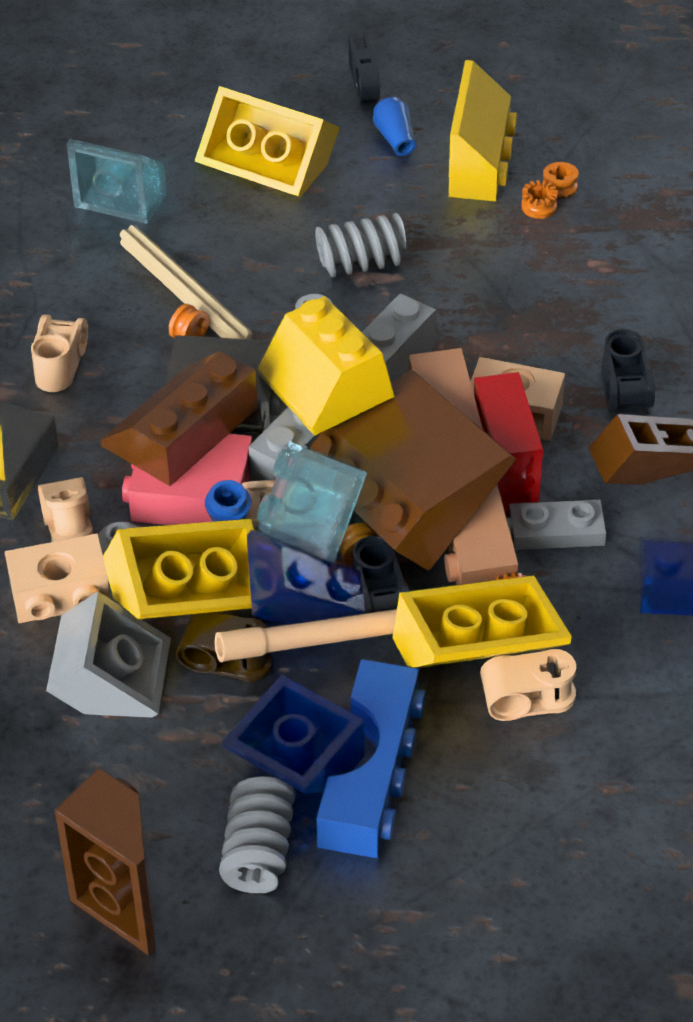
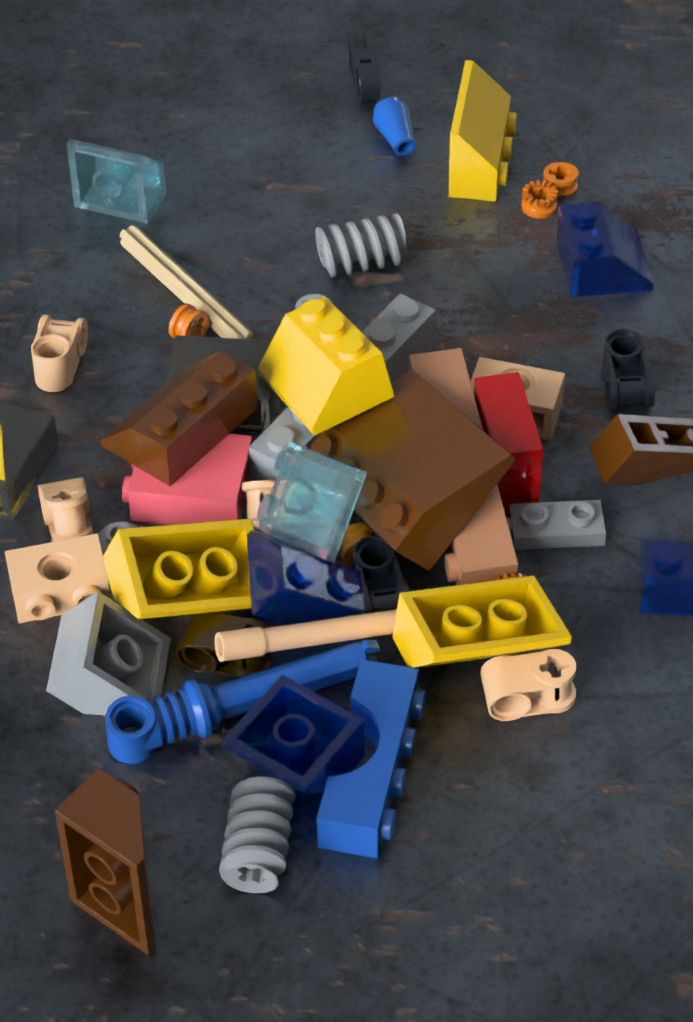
yellow slope [194,86,340,197] -> none
blue cone [205,480,252,522] -> none
none -> blue piece [105,640,380,764]
none -> clear blue slope [557,202,654,297]

